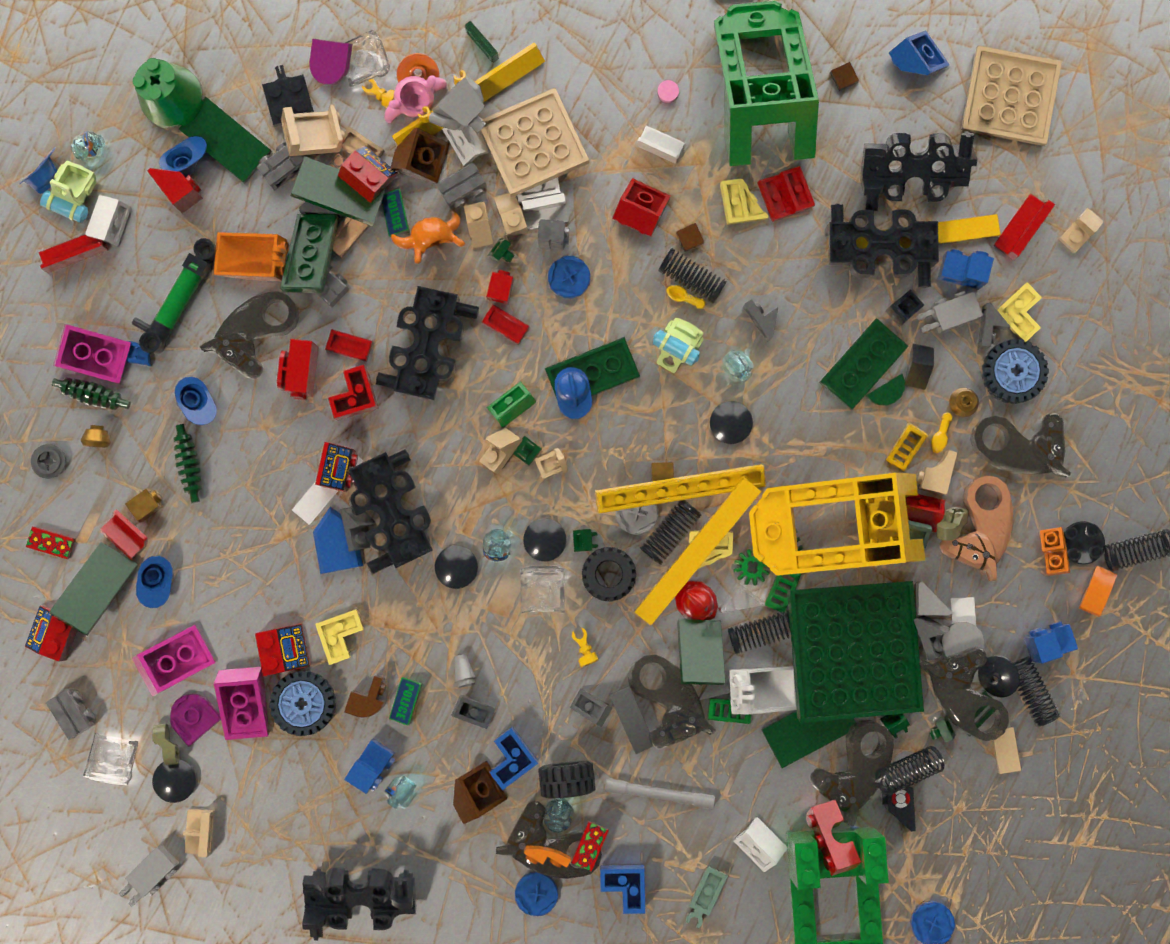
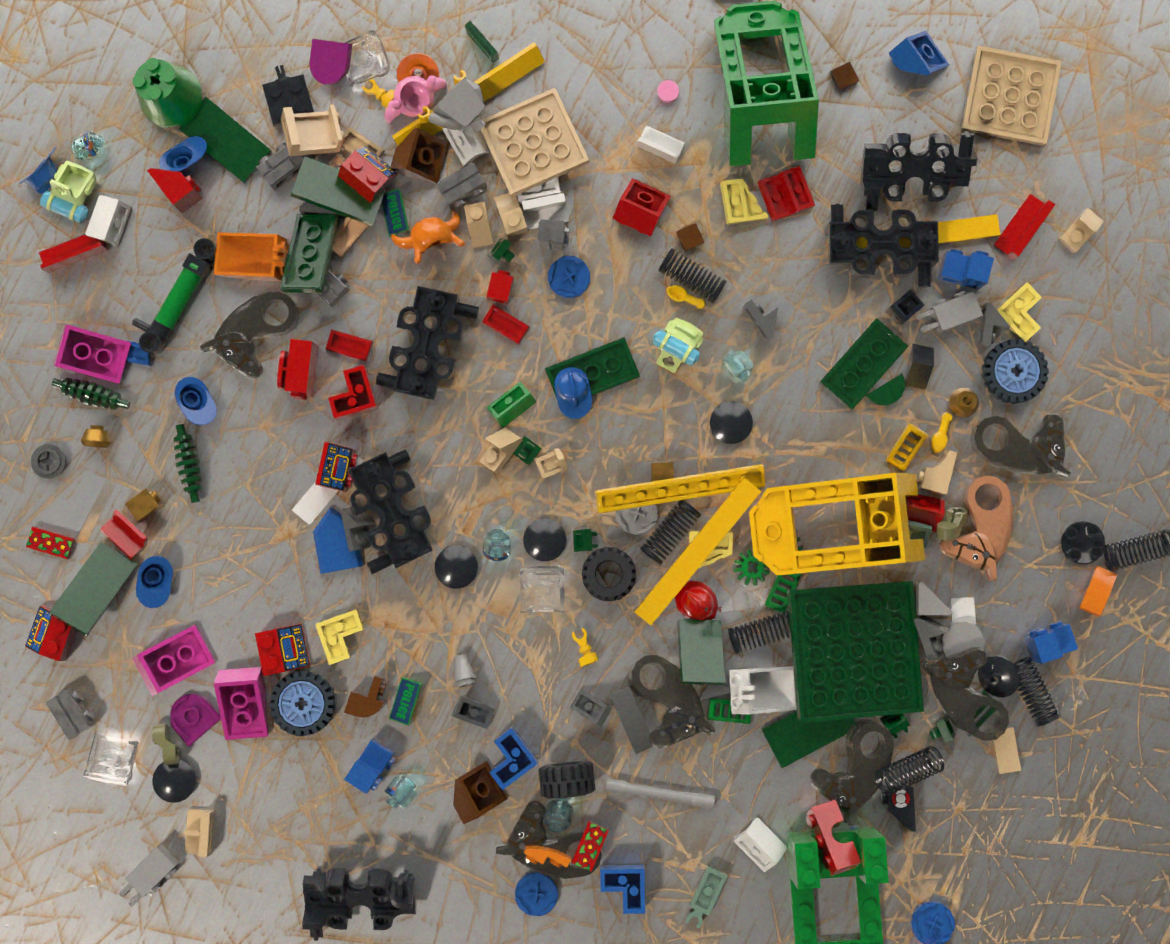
orange slope [1040,527,1070,576] -> none

